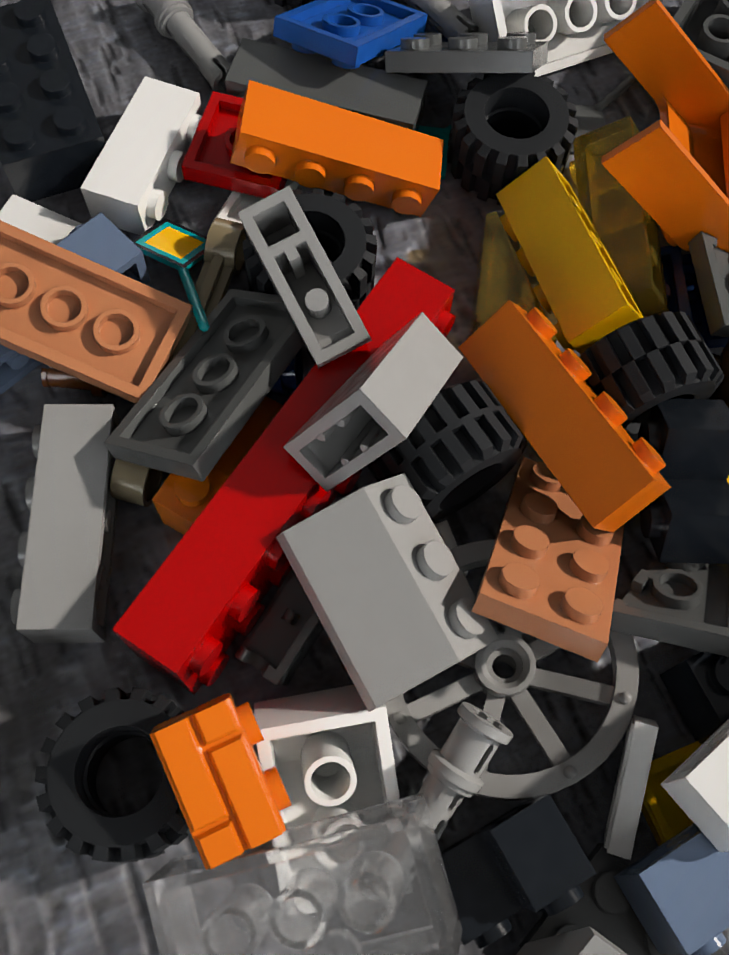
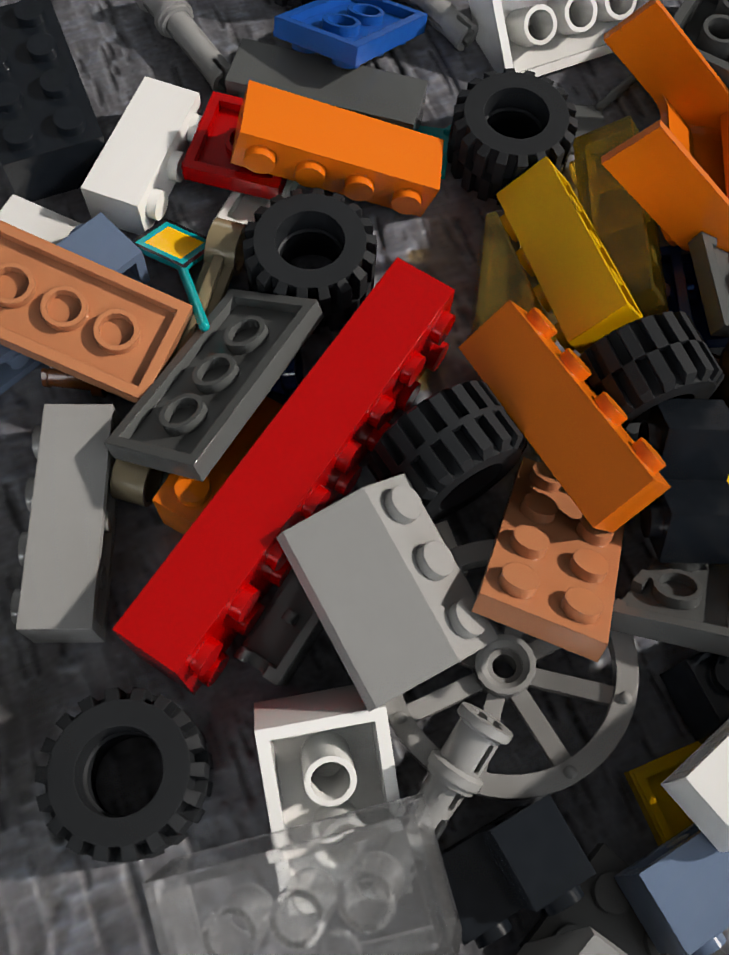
orange brick [149,692,292,870] -> none
light grey slope [237,186,371,368] -> none
light grey slope [283,312,463,492] -> none
dark grey plate [385,32,548,73] -> none
white tile [604,715,659,860] -> none

